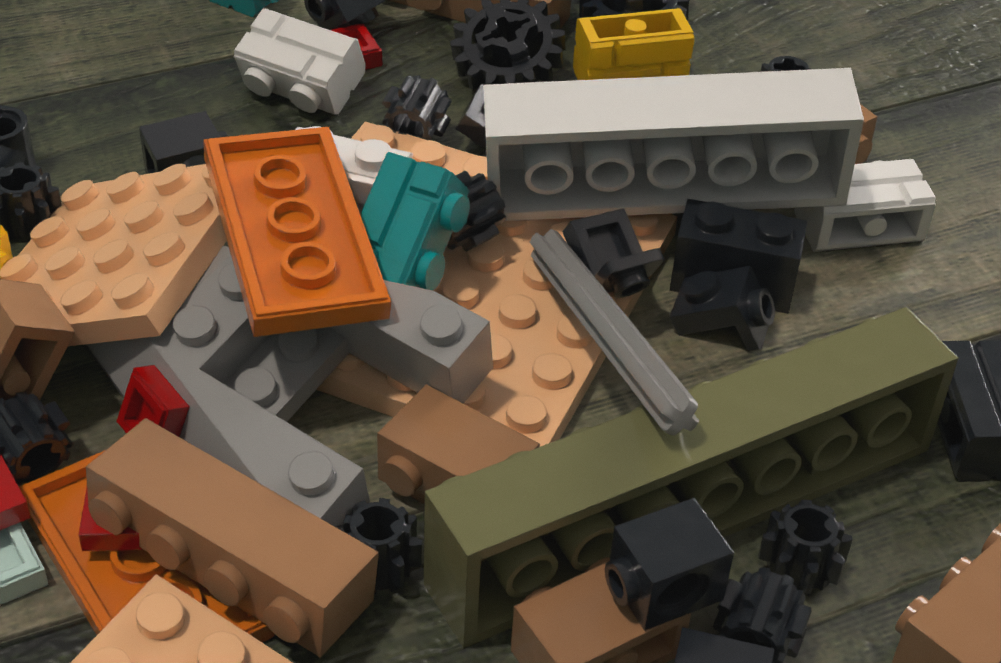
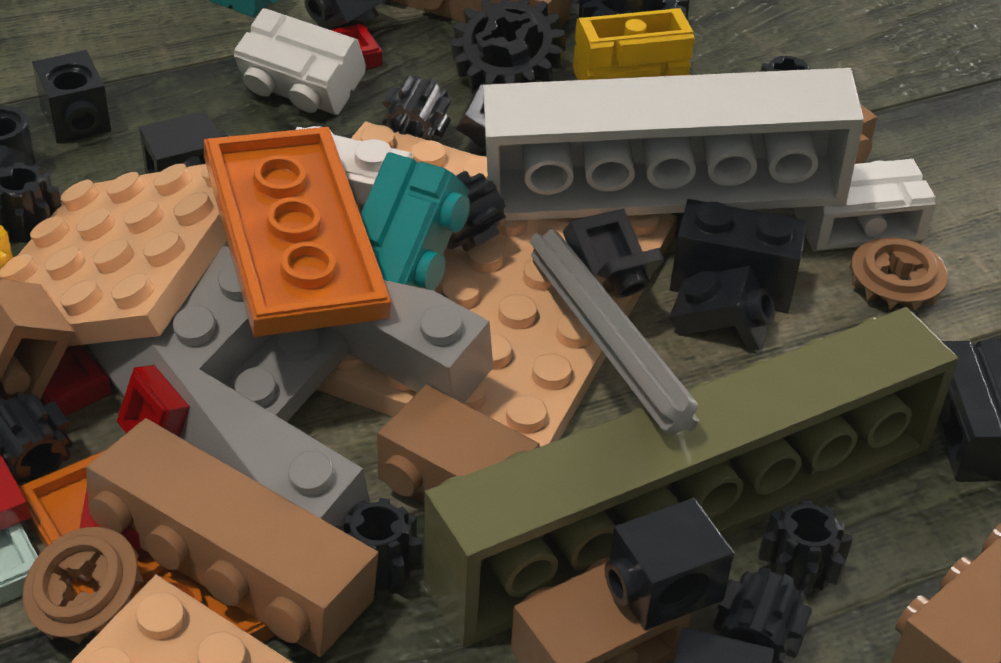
none -> medium nougat gear [23,527,144,644]
none -> black brick [32,50,111,143]
none -> red tile [40,345,112,416]
none -> medium nougat gear [850,237,948,312]

